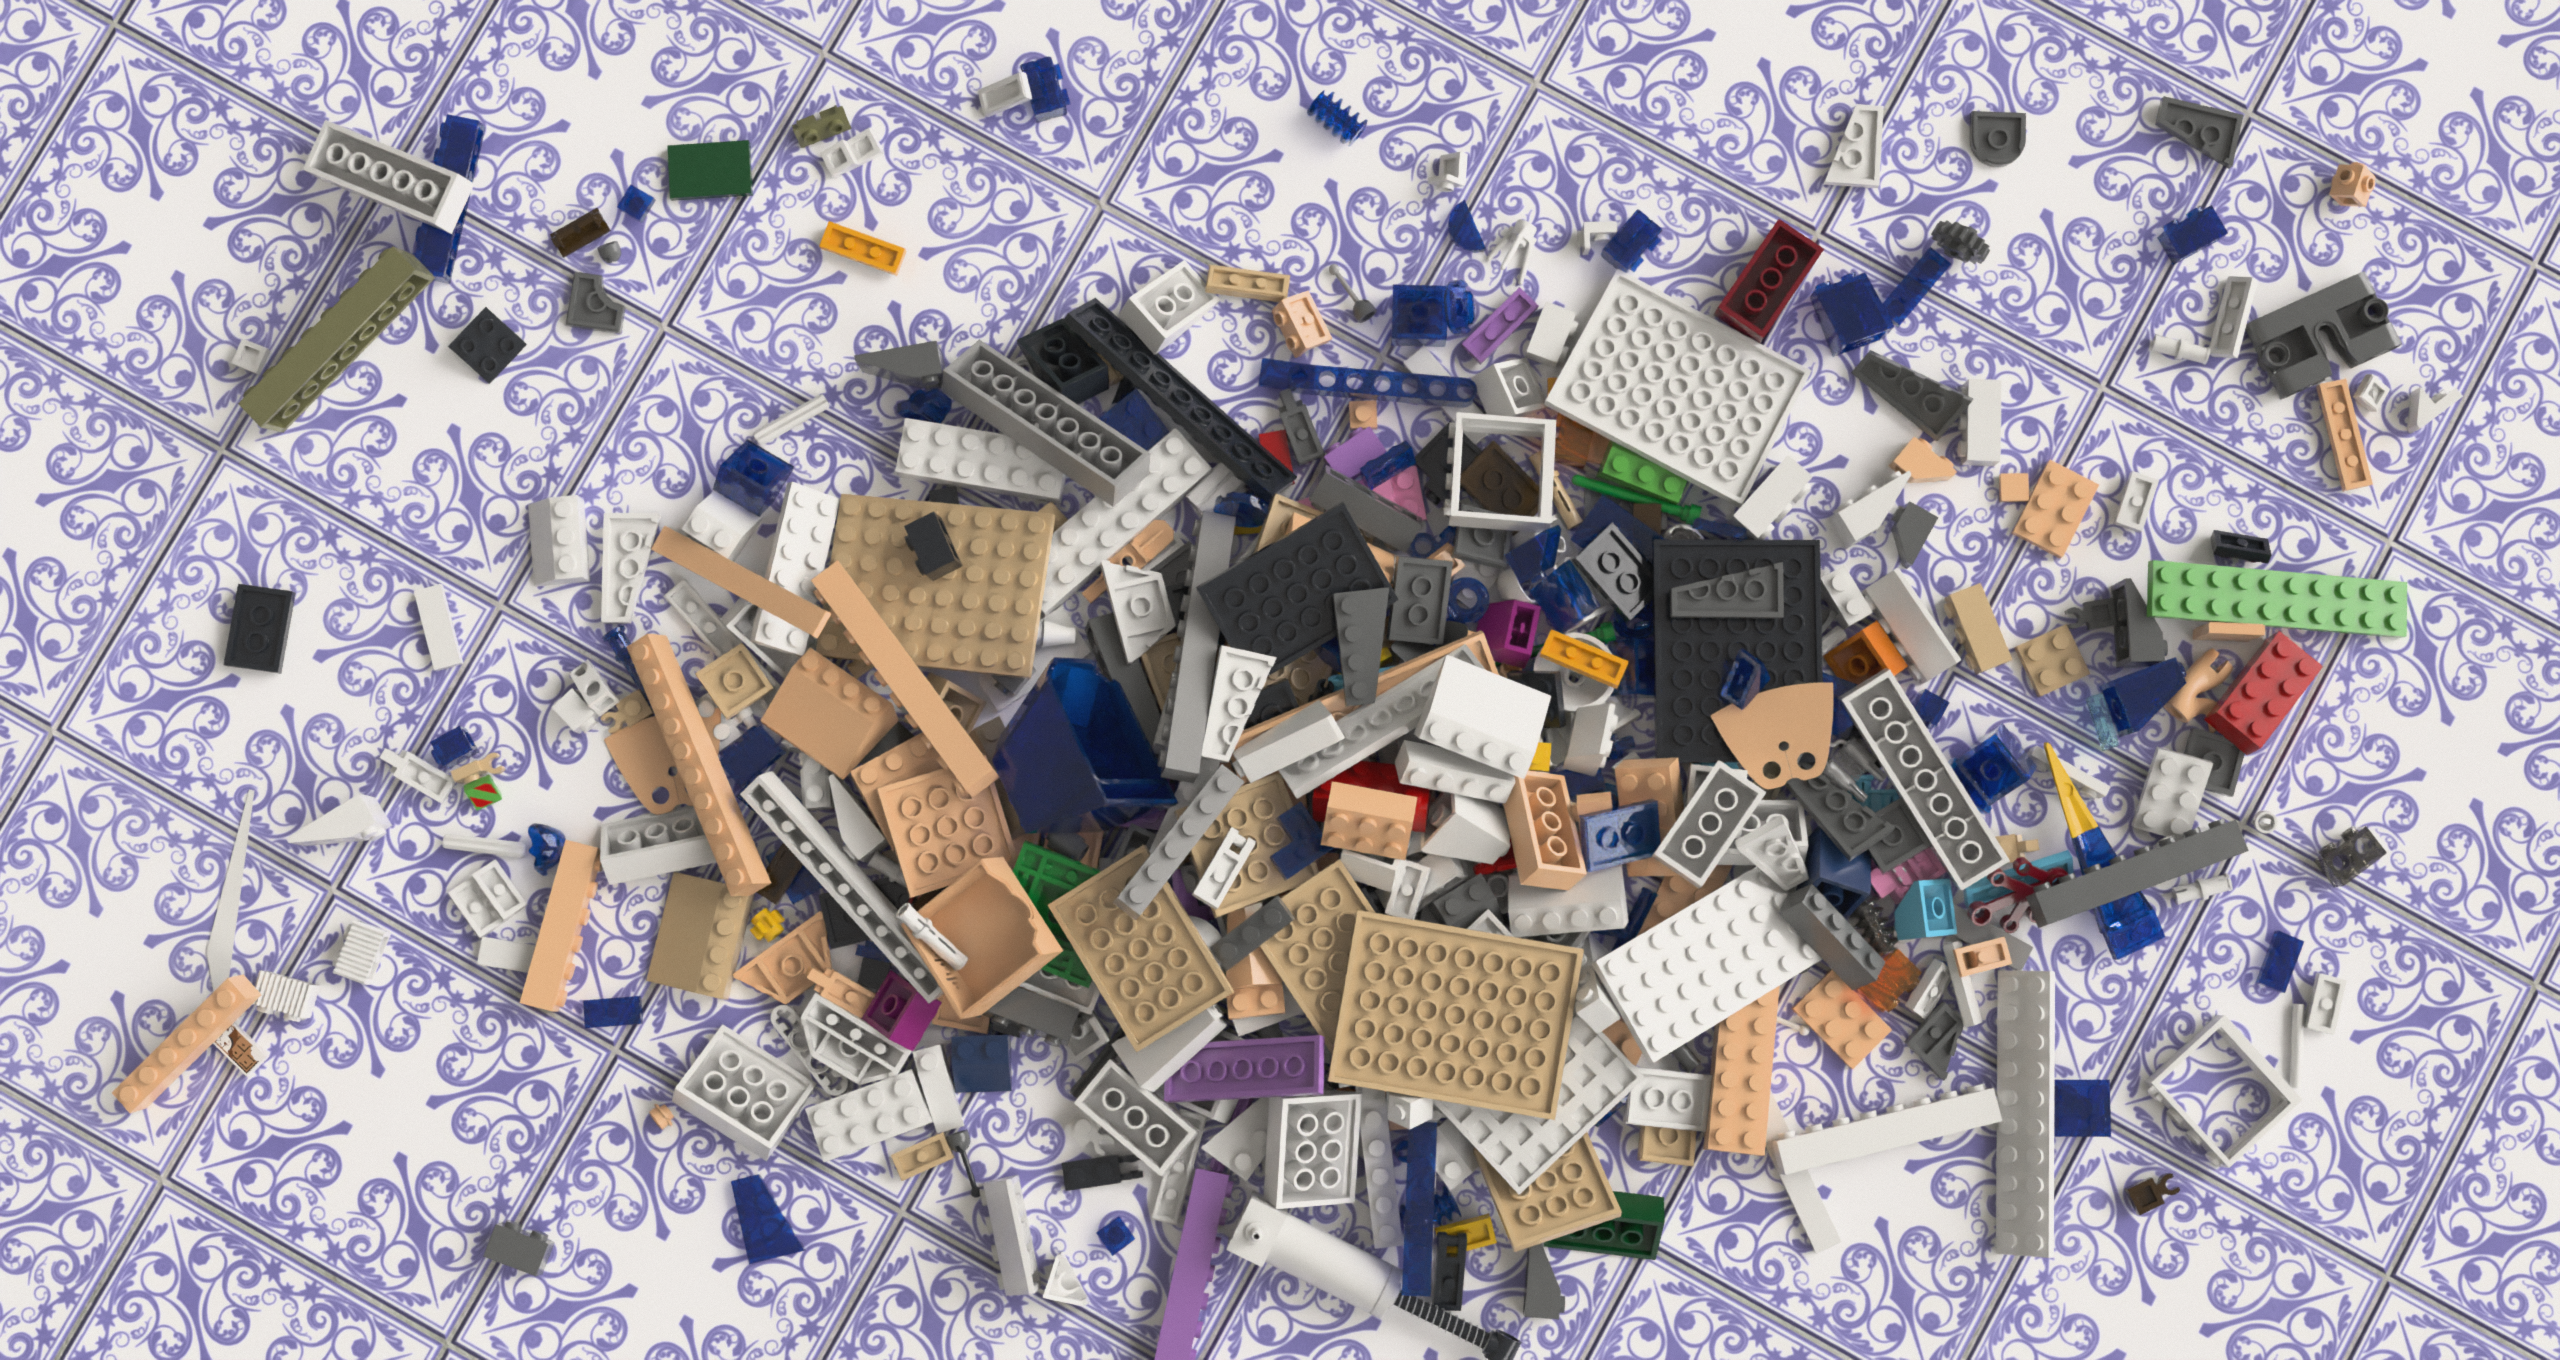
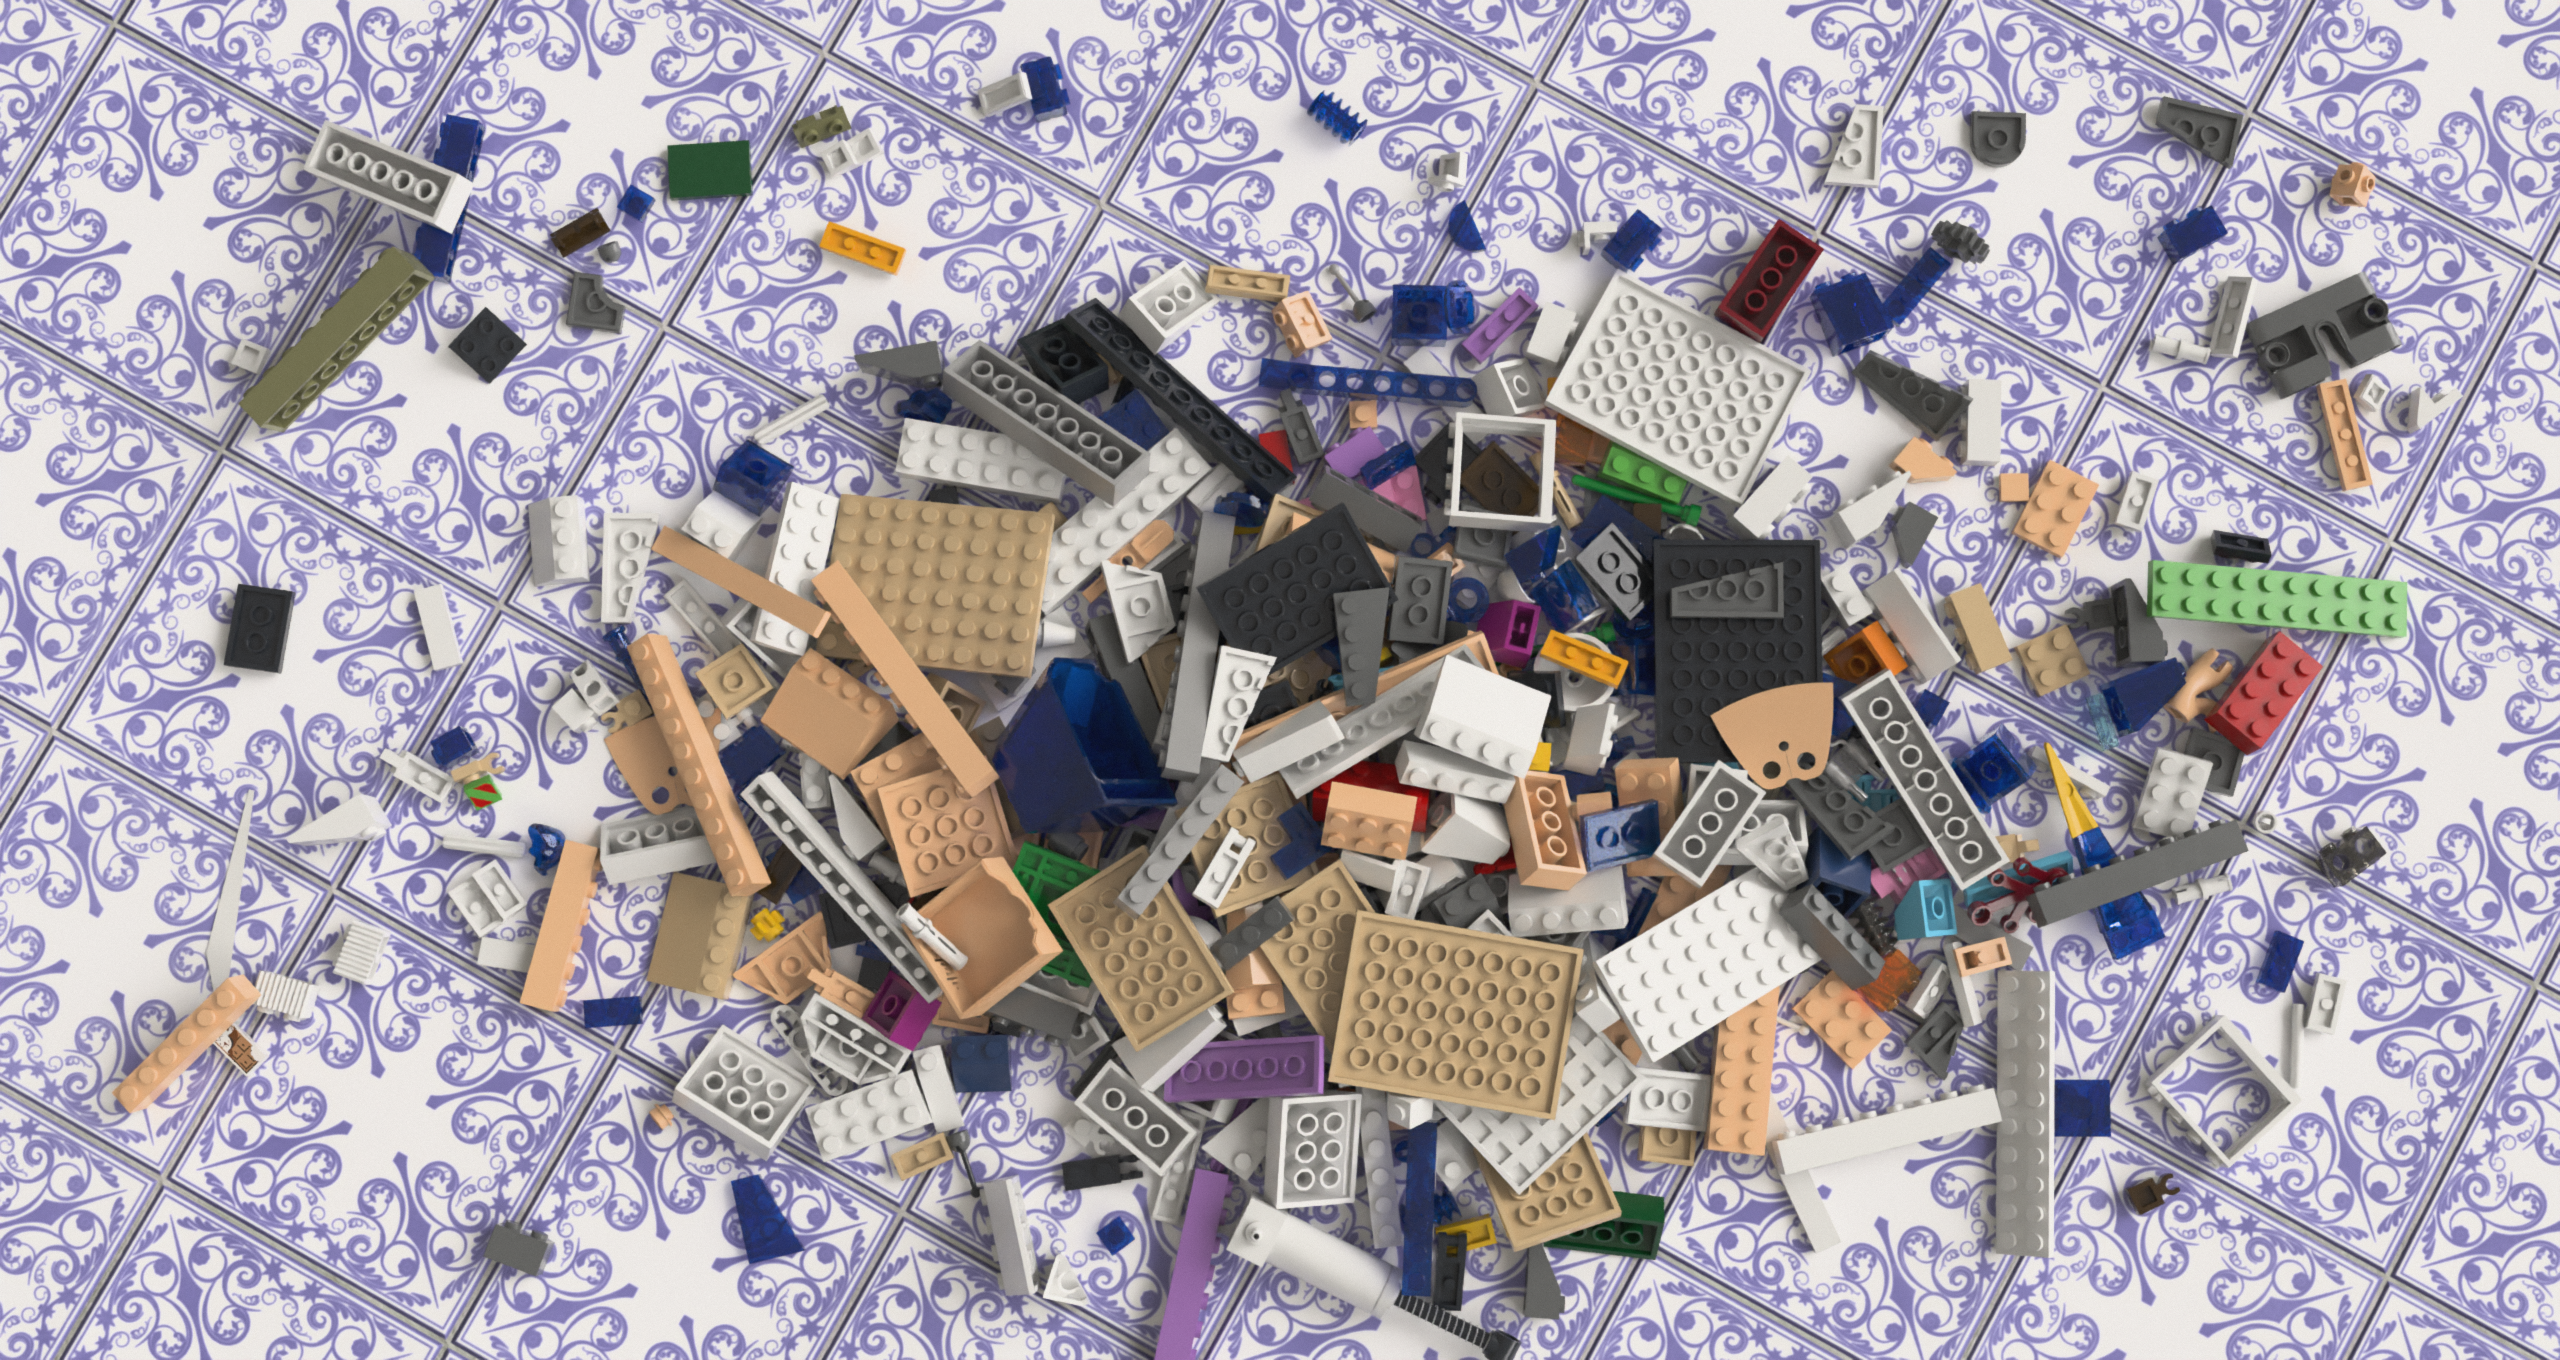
black brick [904,511,963,581] -> none
white plant [1486,219,1537,285] -> none
clear blue tile [1692,518,1748,540] -> none
clear blue slope [1720,648,1770,710] -> none
light nougat tile [2193,622,2265,642] -> none

